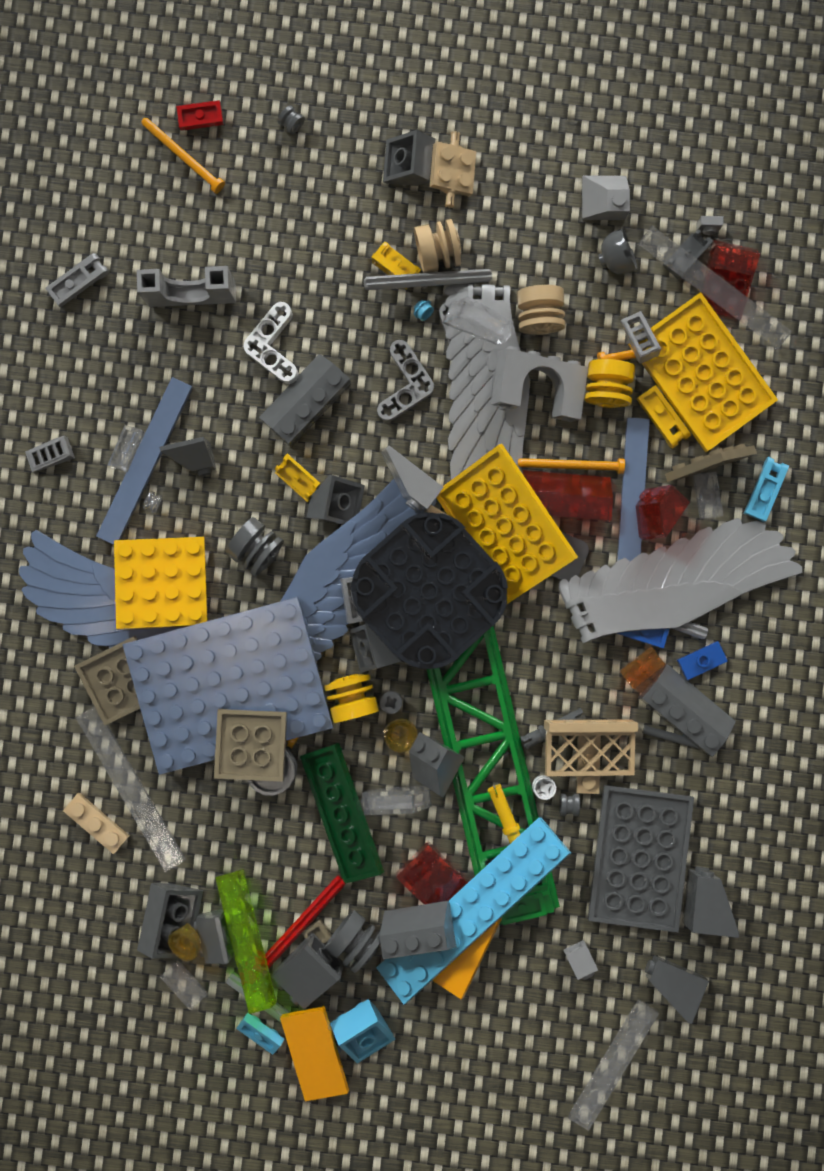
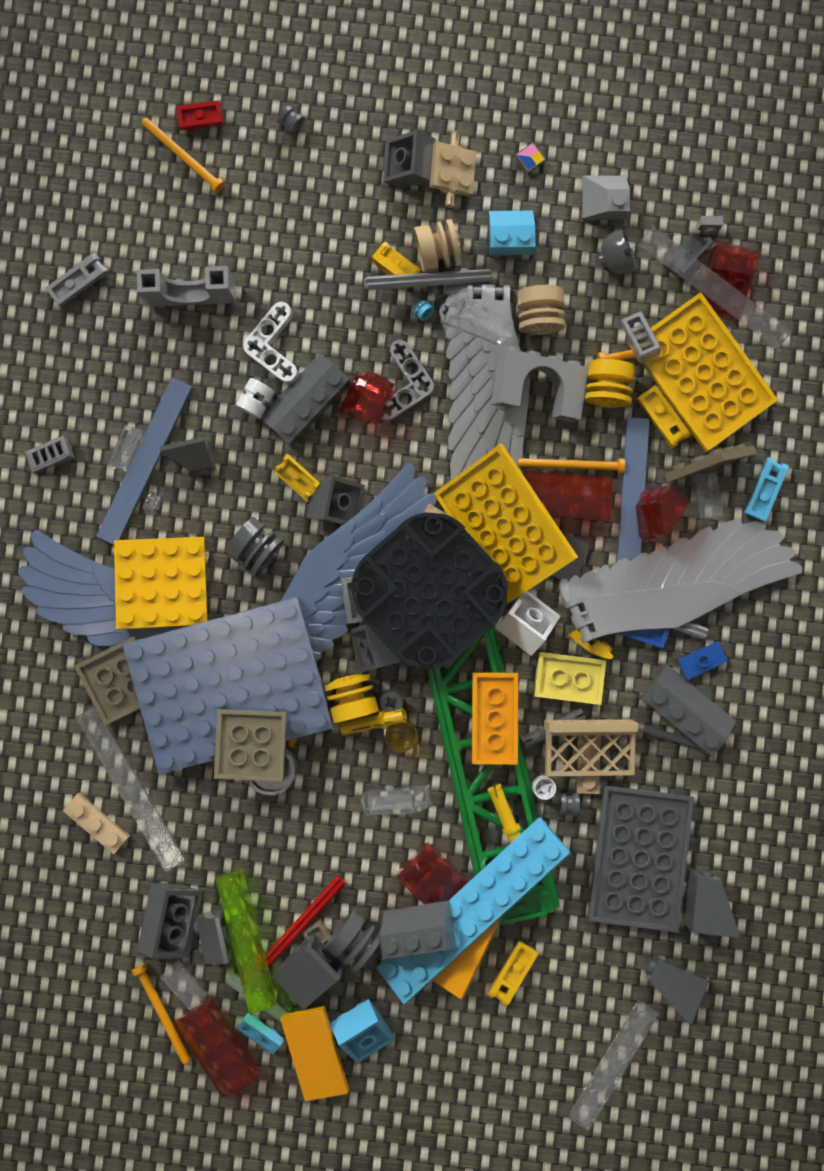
clear yellow hat [168,923,200,962] -> none
dark green plate [300,743,384,884] -> none
light grey slope [381,446,443,511] -> none
dark grey slope [409,732,465,798] -> none
light grey brick [564,940,598,980] -> none
clear orange hips [619,647,666,689] -> none
none -> light orange bar [131,963,190,1065]
none -> clear red slope [172,996,260,1098]
none -> white wheel [235,378,275,419]
none -> clear red slope [338,372,395,424]
none -> yellow pin [340,708,407,736]
none -> light orange plate [472,672,518,765]
none -> yellow plate [487,940,539,1007]
none -> medium azure slope [489,211,535,256]
none -> white slope [496,591,561,656]
none -> tile [515,142,546,175]
none -> light yellow plate [534,652,606,705]
none -> yellow slope [568,630,614,659]

